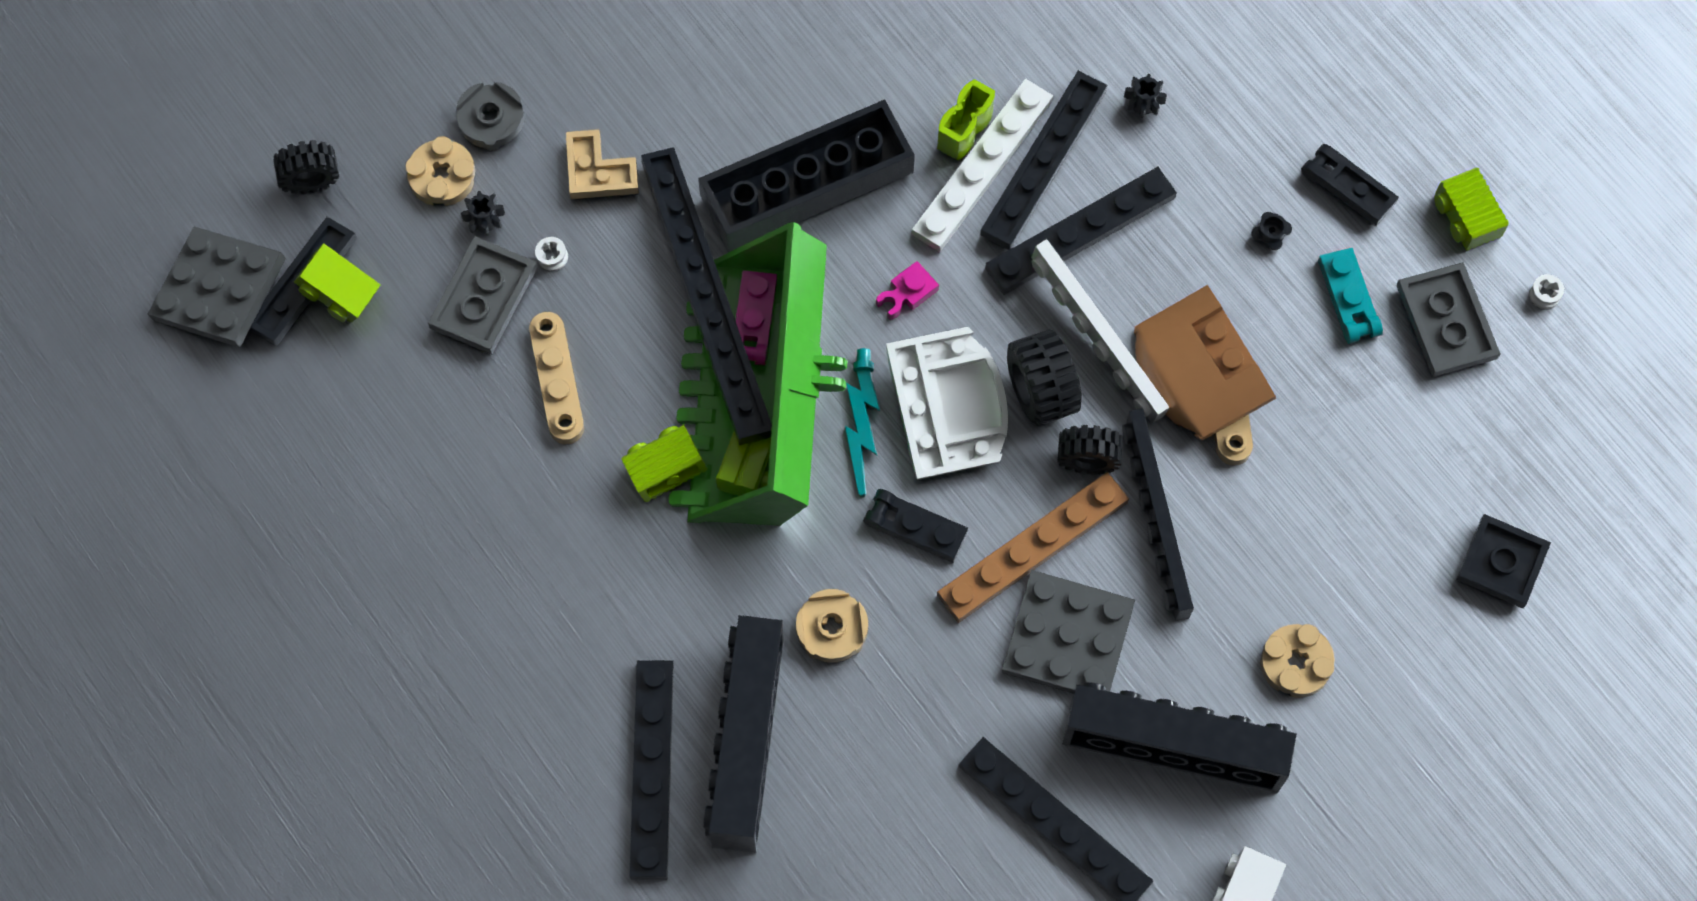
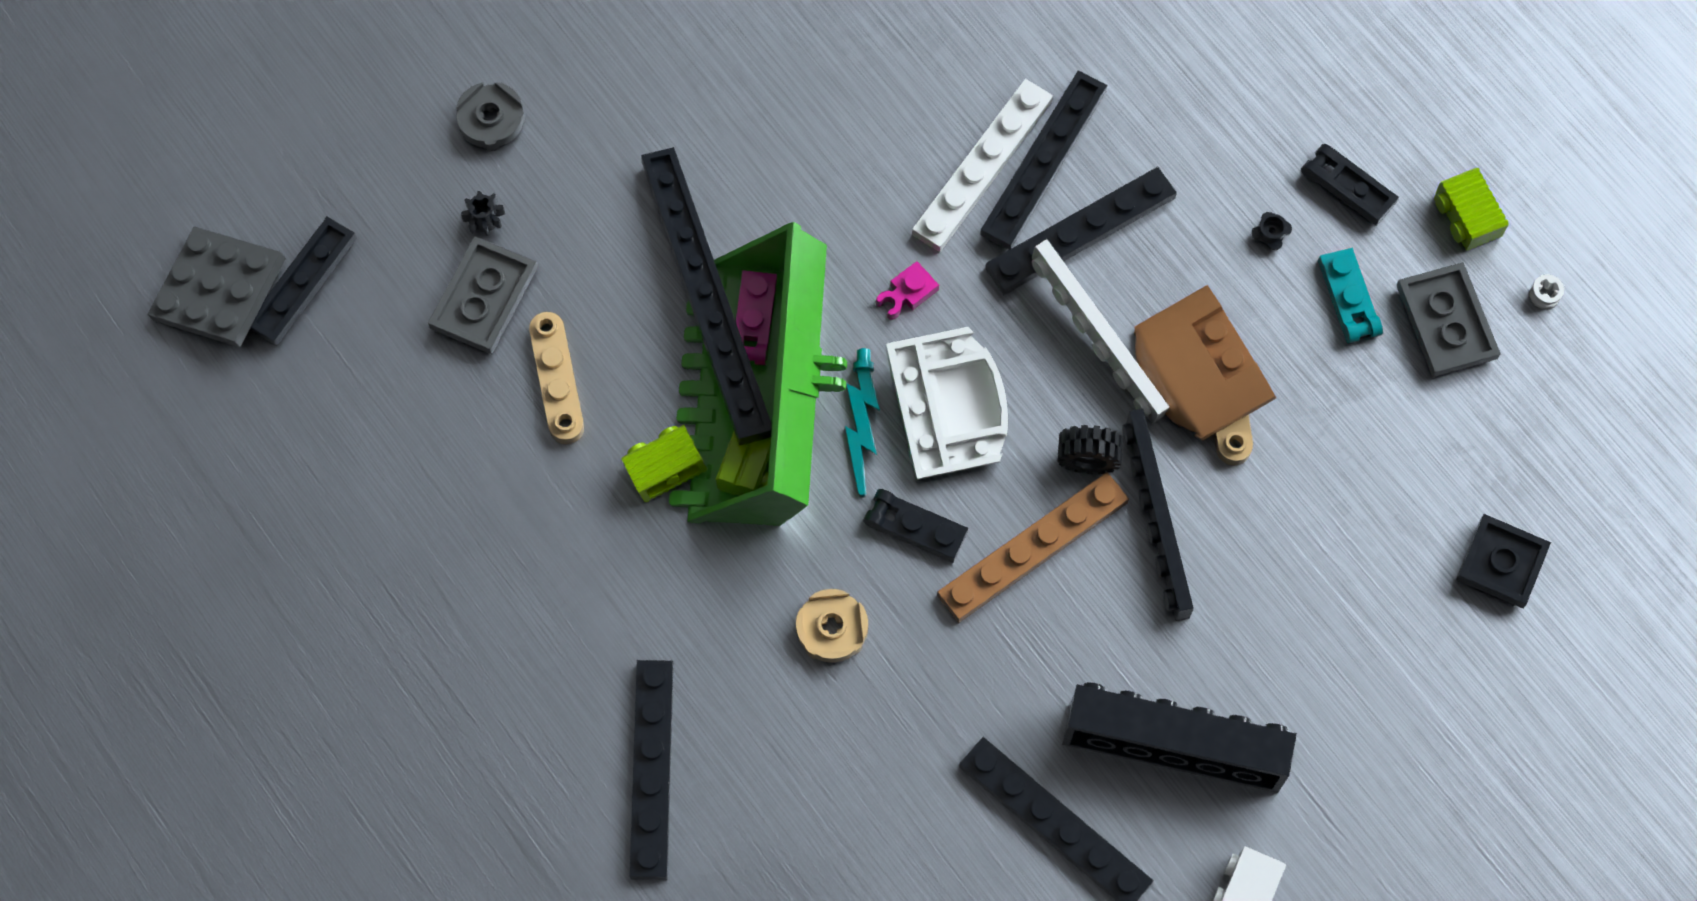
black tyre [273,140,339,194] -> none
lime brick [294,243,381,323] -> none
tan plate [406,136,475,206] -> none
white bush [535,237,568,271] -> none
tan plate [566,129,639,199] -> none
black brick [698,99,915,252] -> none
black brick [703,615,784,853] -> none
lime brick [937,79,995,160] -> none
dark grey plate [1002,570,1135,694] -> none
black tyre [1007,329,1082,426] -> none
black gear [1124,74,1167,118] -> none
tan plate [1260,624,1335,698] -> none

